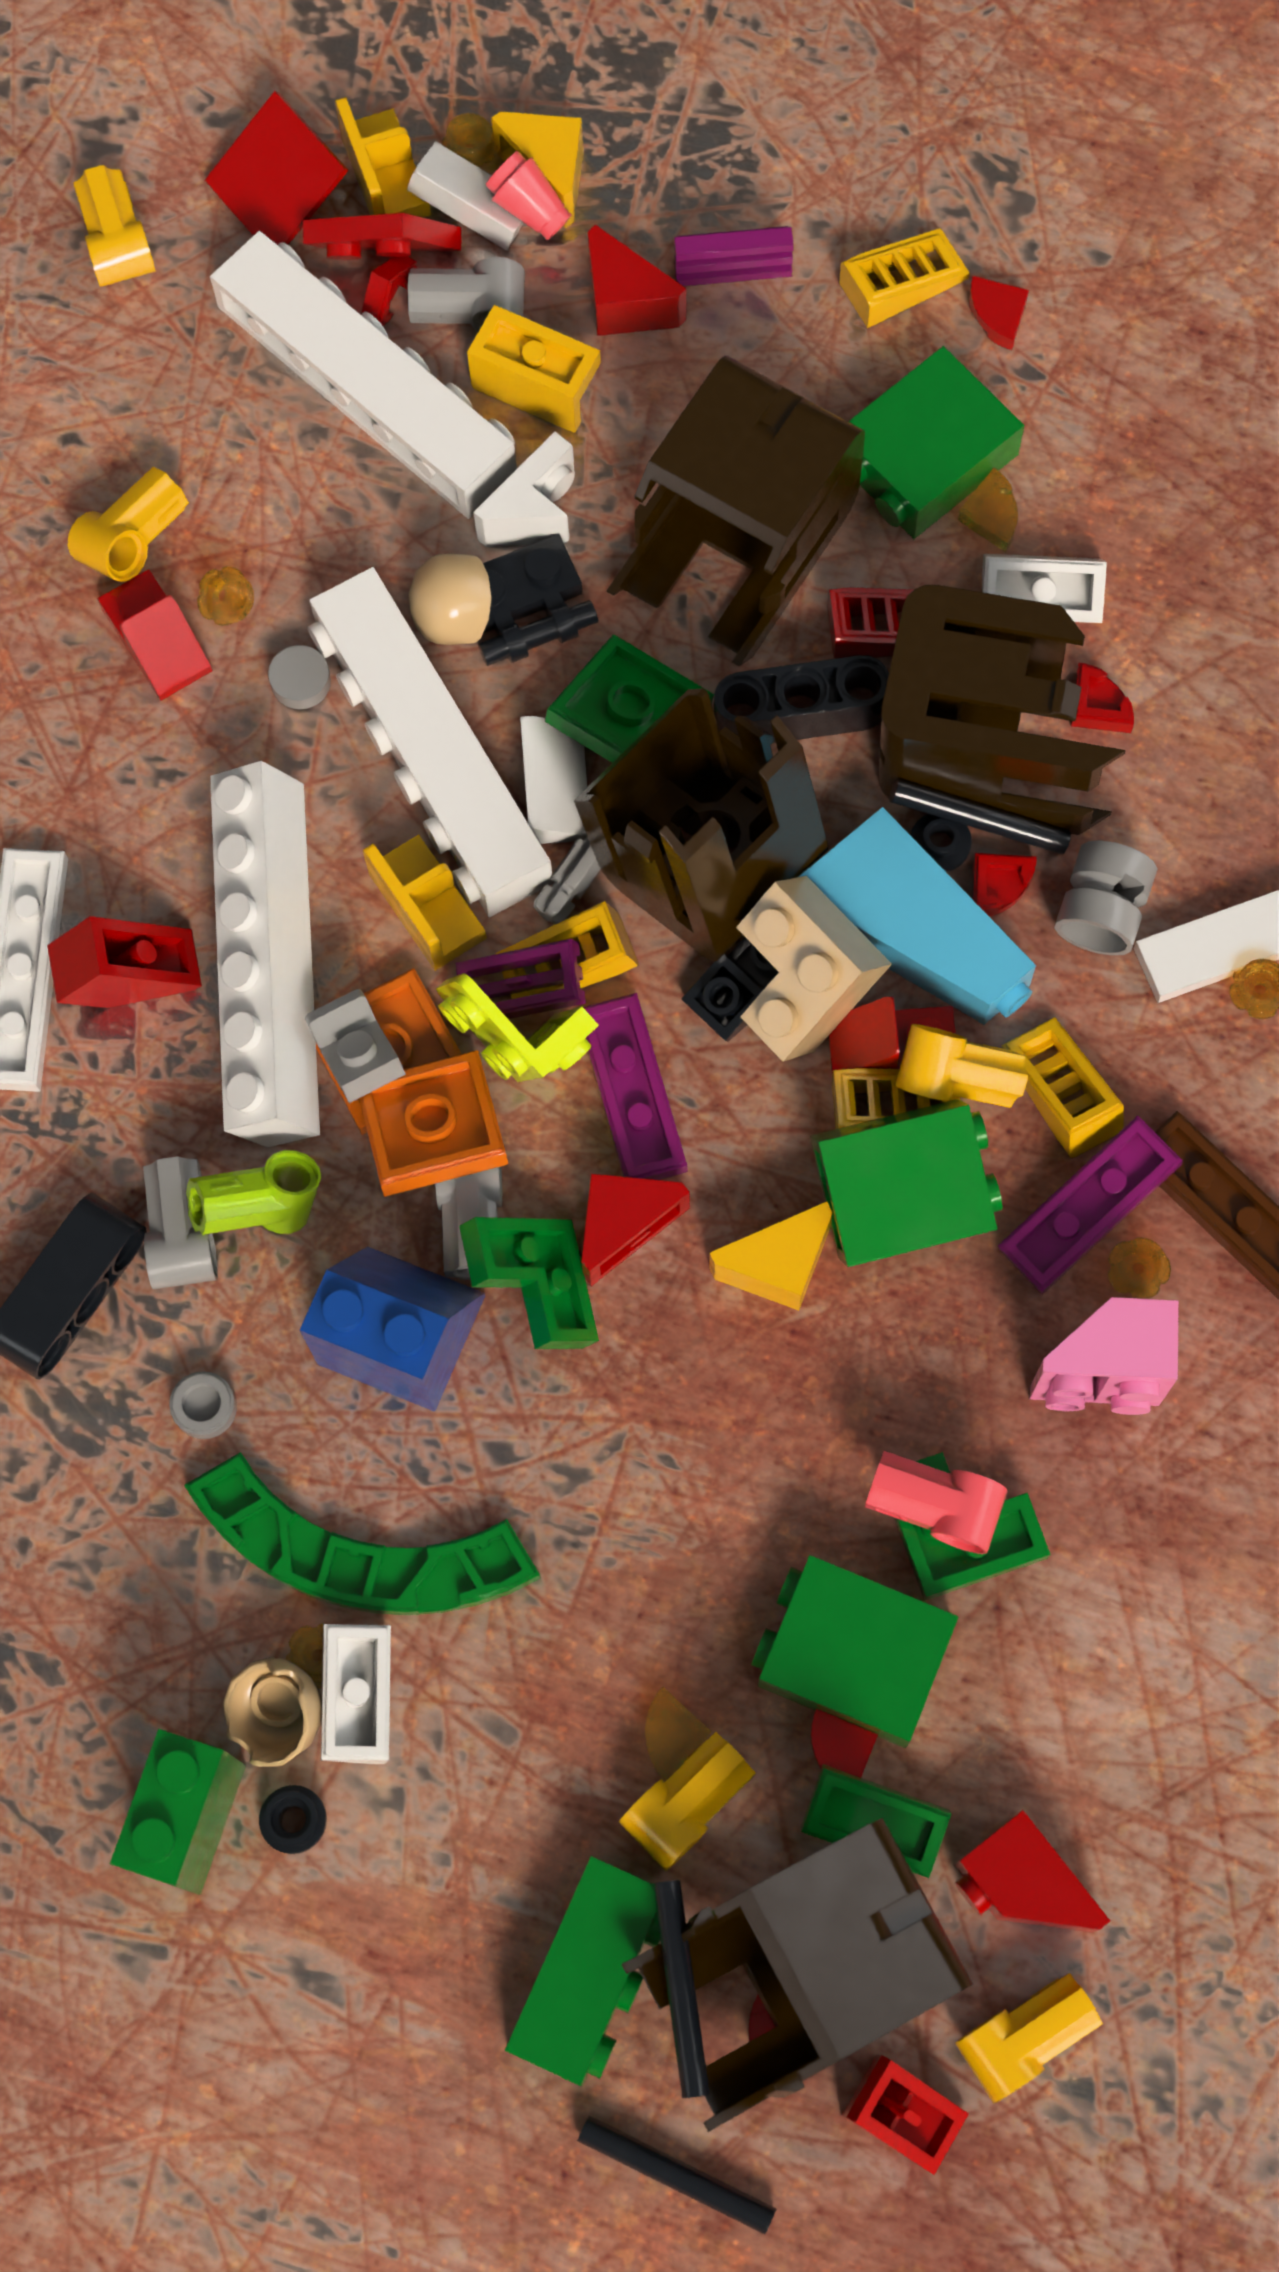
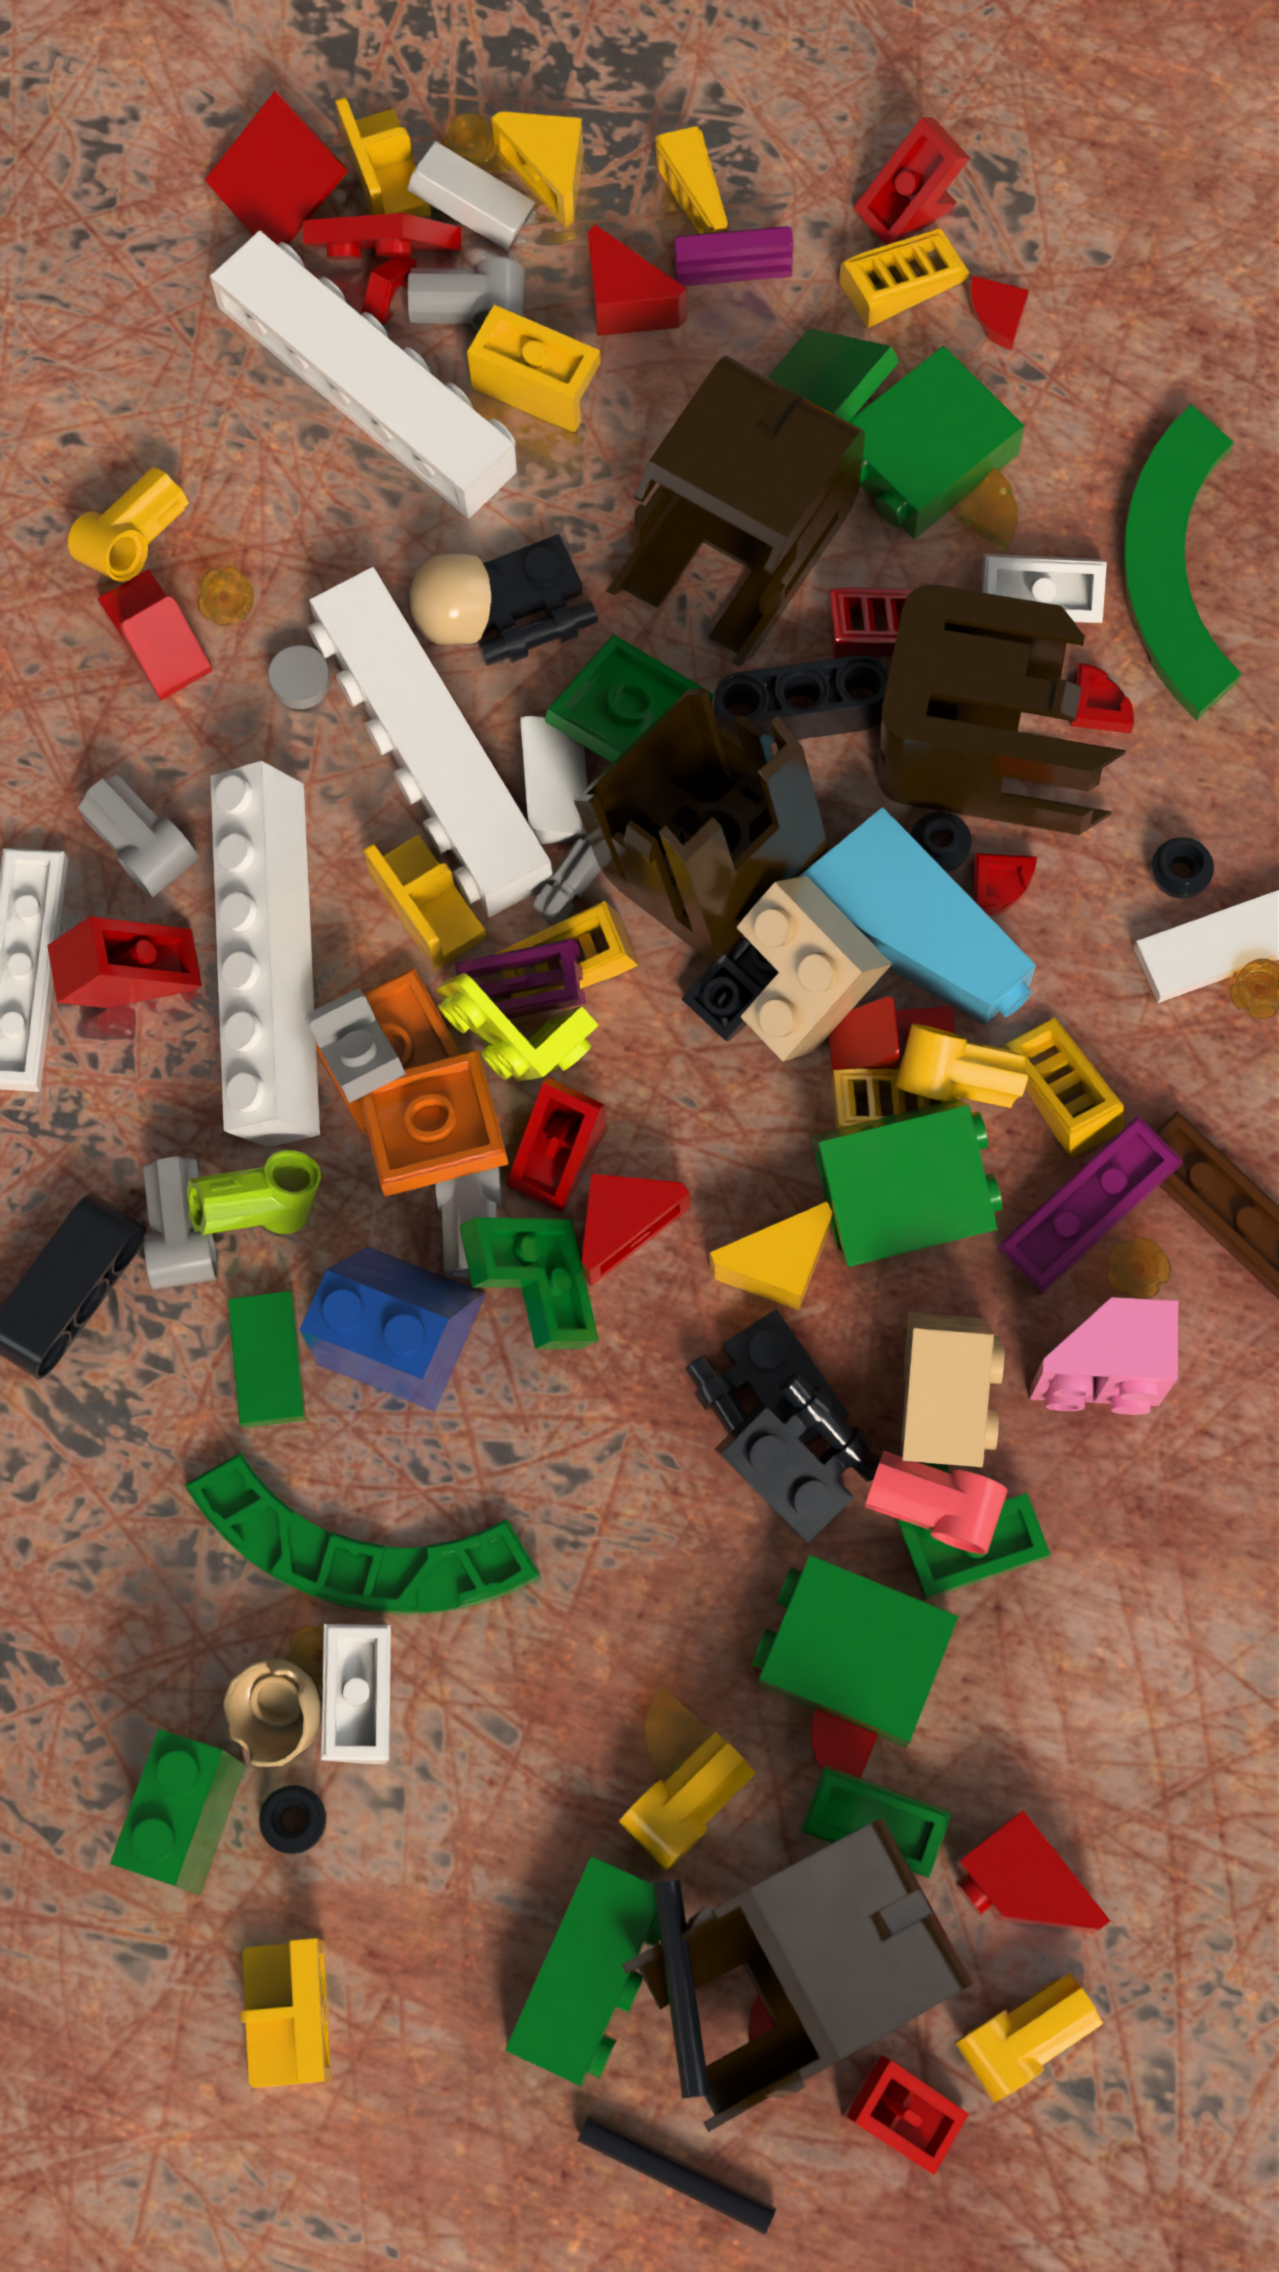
yellow piece [73,165,156,287] -> none
light grey tile [169,1371,237,1439] -> none
white slope [473,431,575,547] -> none
coral cone [485,151,572,241] -> none
magenta tile [583,993,688,1180] -> none
black bar [889,778,1071,855] -> none
light grey wheel [1054,840,1158,956] -> none
none -> light grey piece [77,775,199,899]
none -> green tile [228,1291,307,1429]
none -> yellow panel [239,1938,332,2088]
none -> red slope [506,1077,607,1212]
none -> yellow slope [655,126,728,234]
none -> black plate [685,1309,849,1447]
none -> black plate [714,1373,881,1544]
none -> green tile [768,328,899,422]
none -> red slope [853,117,970,245]
none -> tan brick [900,1312,1005,1467]
none -> green tile [1122,404,1242,721]
none -> black plate [1151,838,1214,899]

